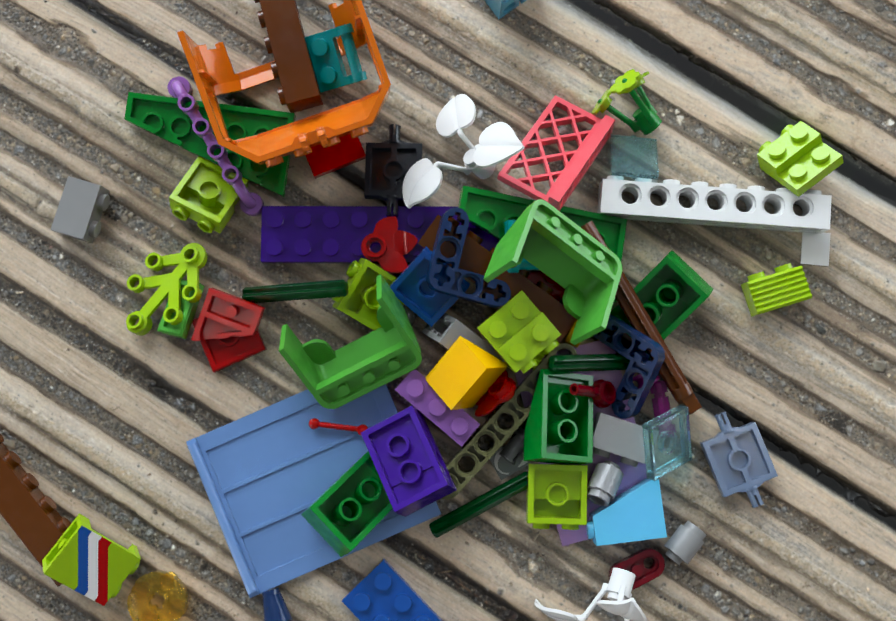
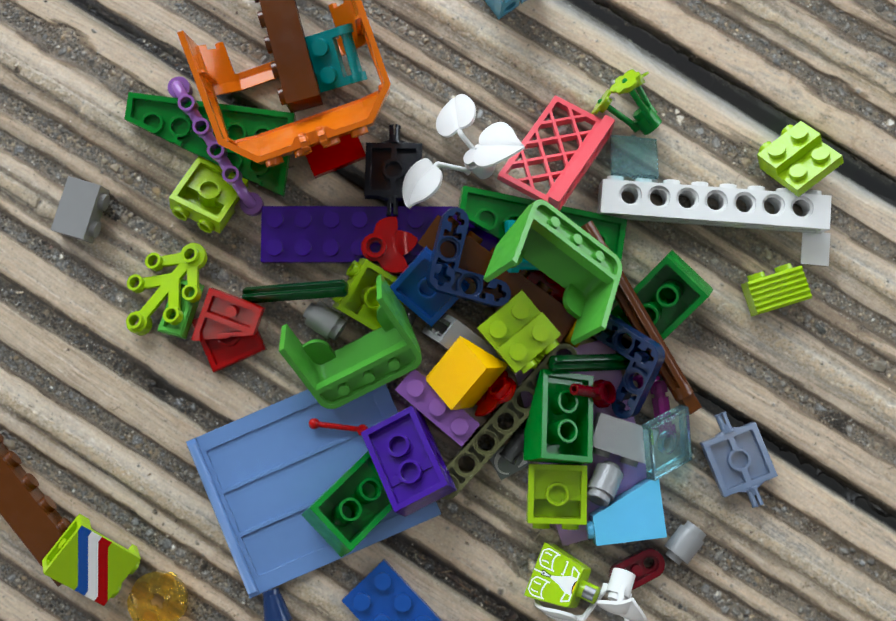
dark green axle [429,472,528,538] -> none
none -> light grey brick [303,301,347,341]
none -> lime torso [524,542,600,608]

